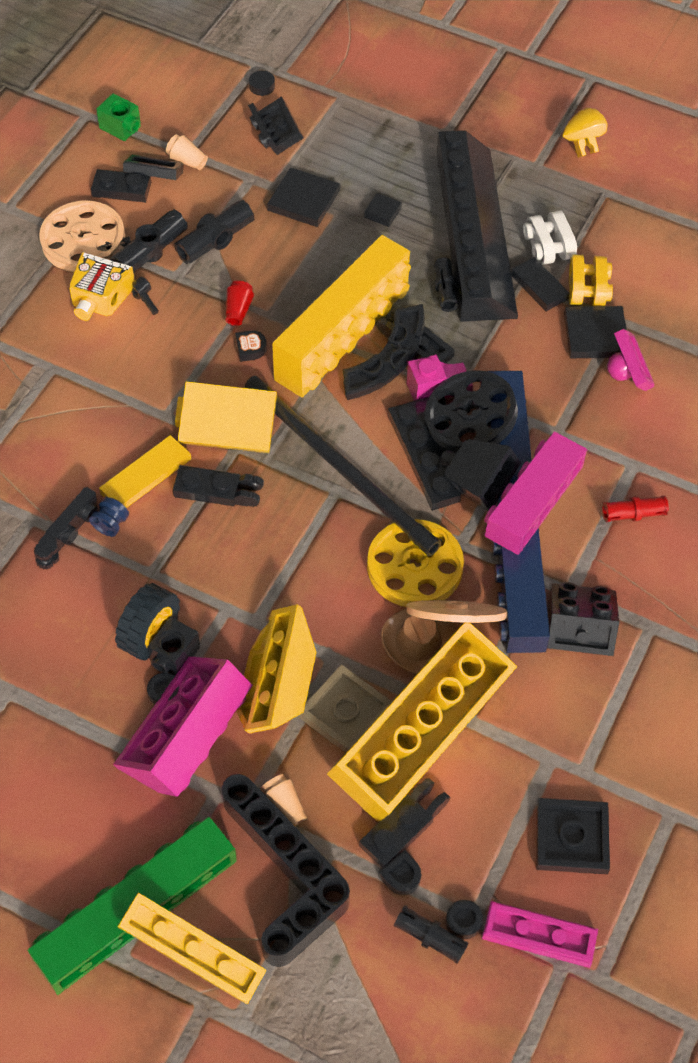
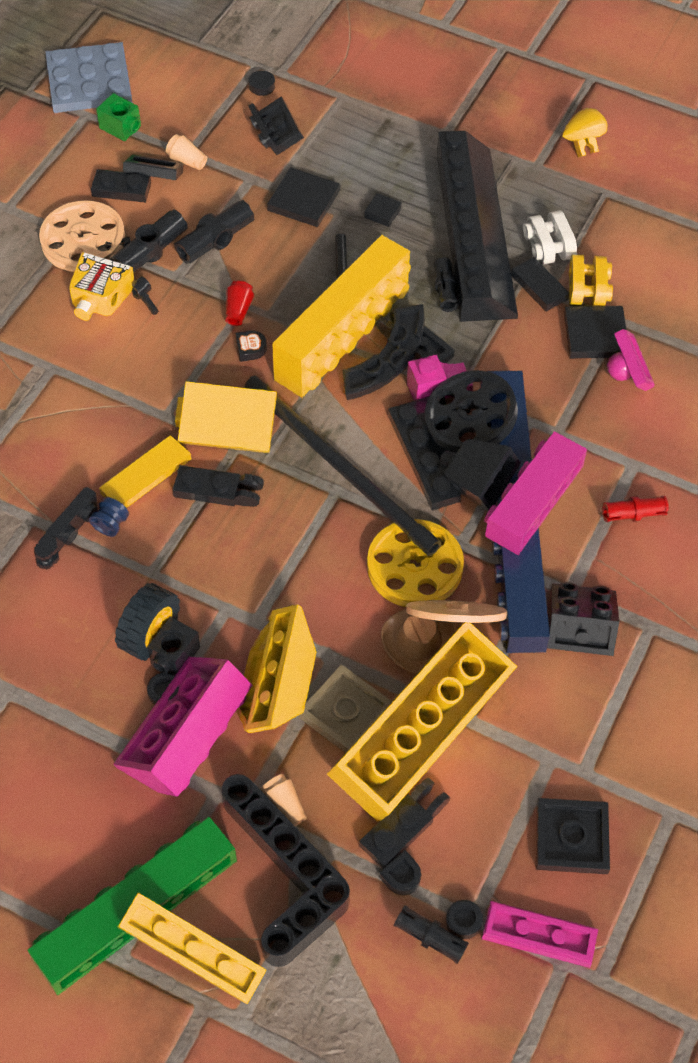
none -> sand blue plate [45,42,133,113]
none -> black bar [335,234,347,280]

